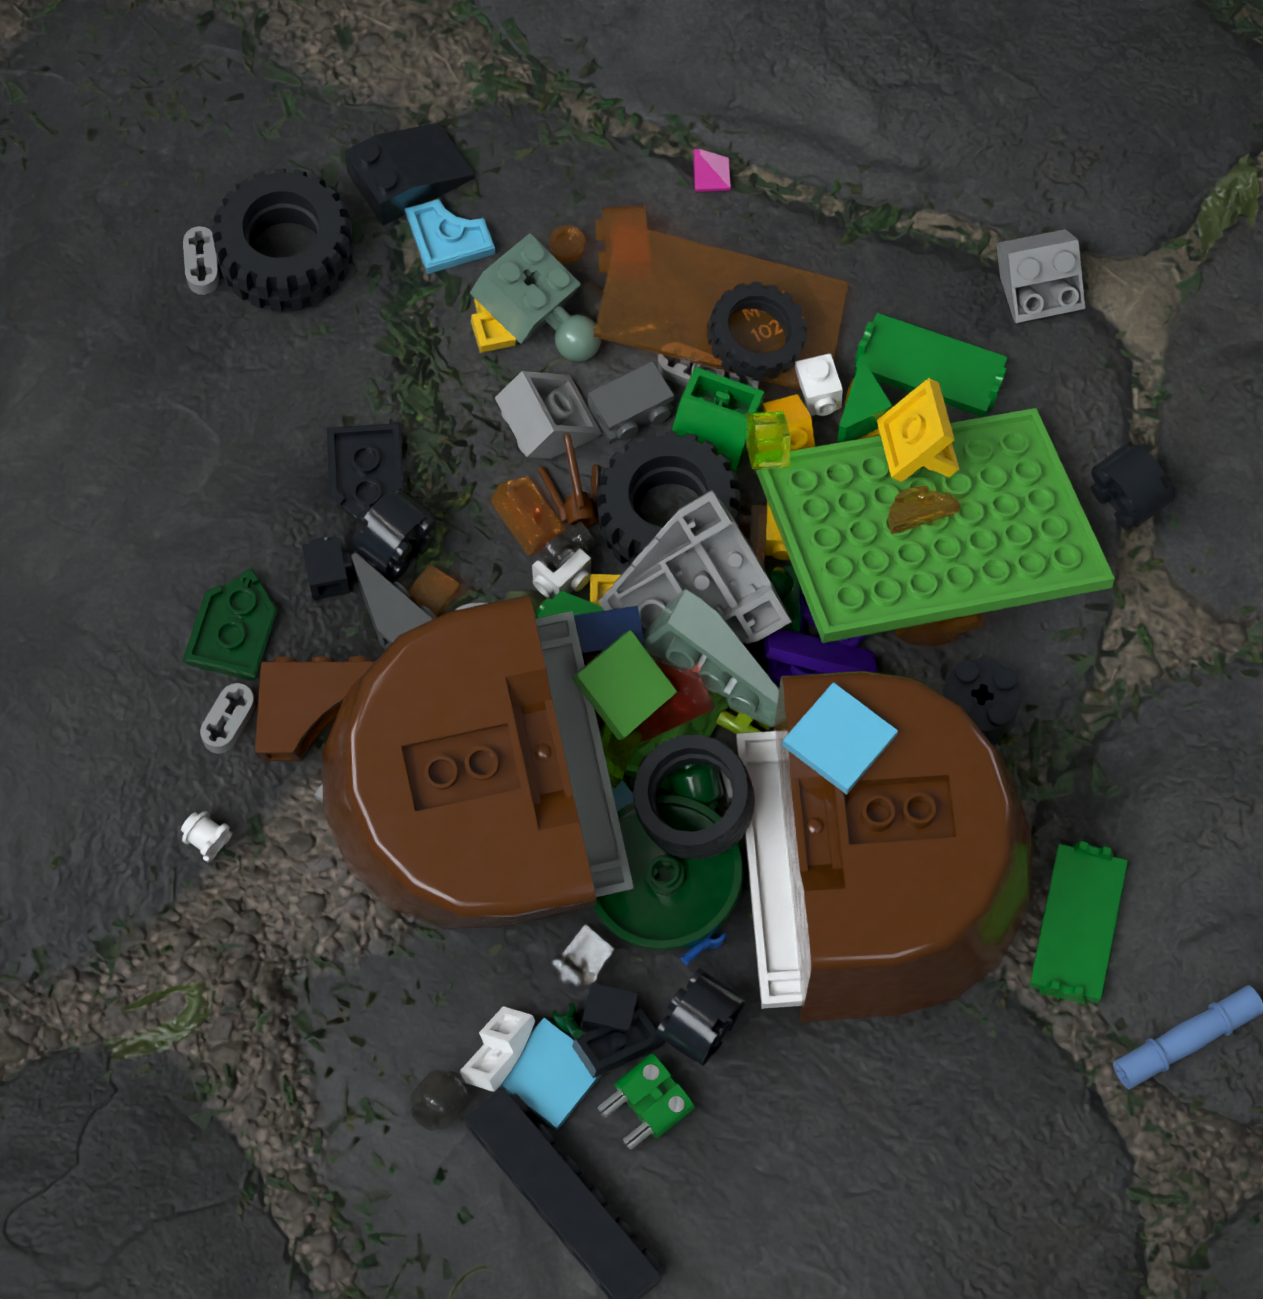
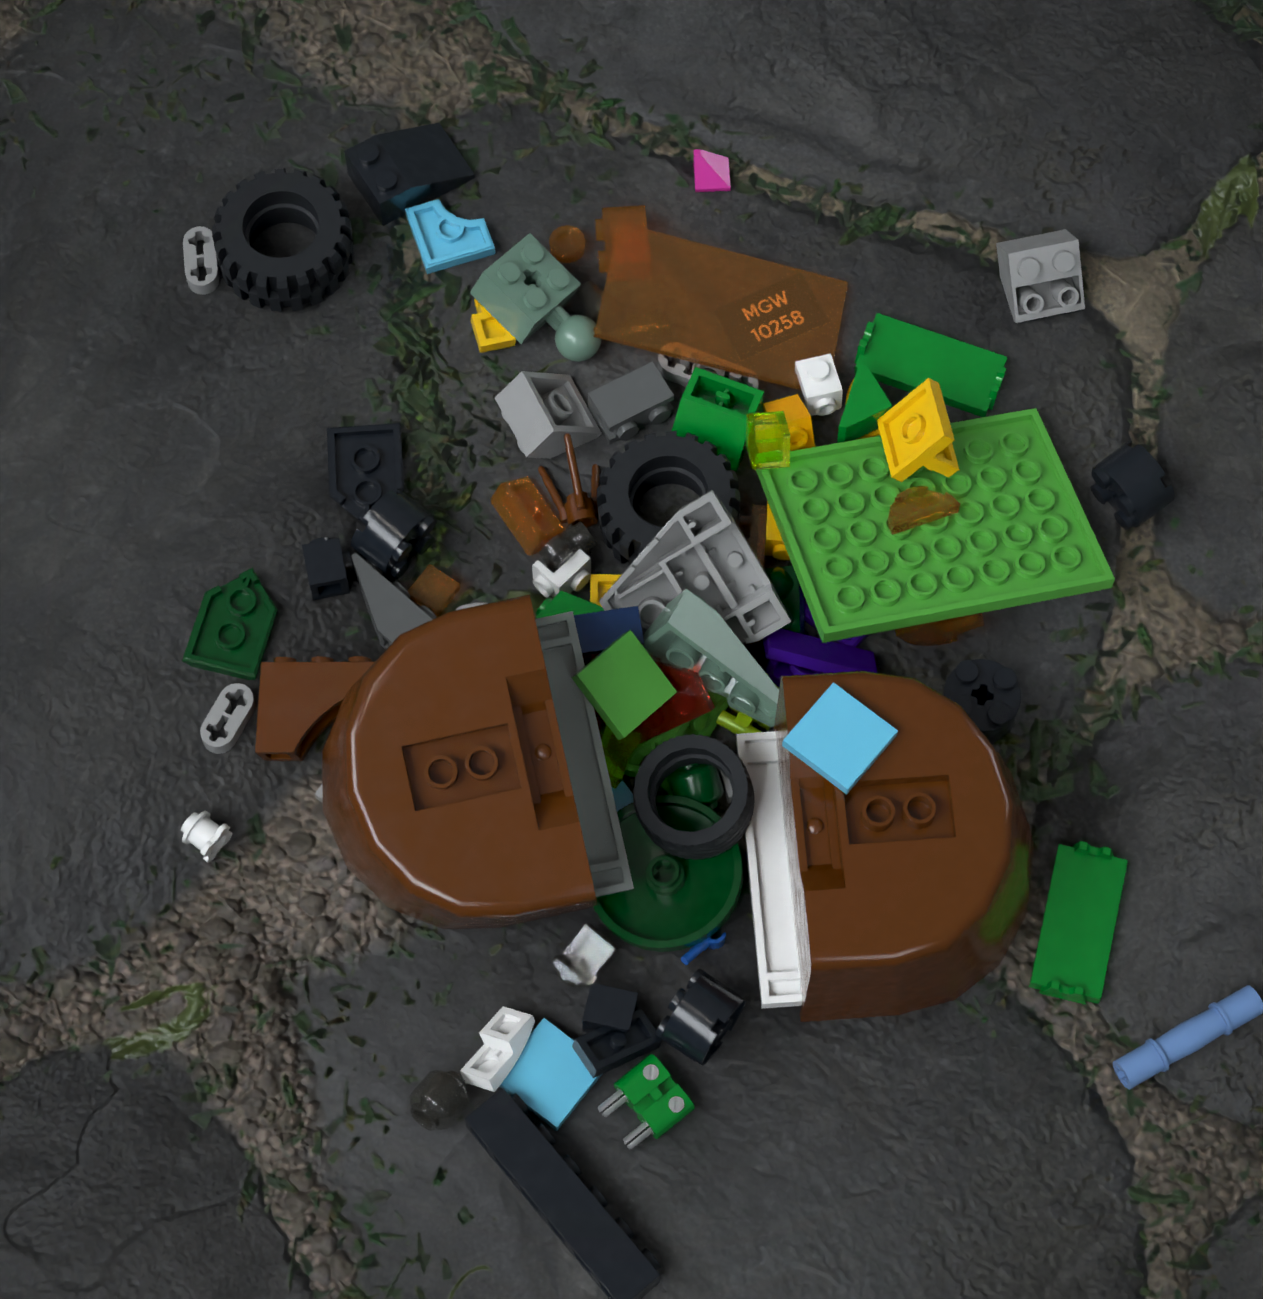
dark green hand [552,1003,582,1039] -> none
black tyre [707,282,808,381] -> none

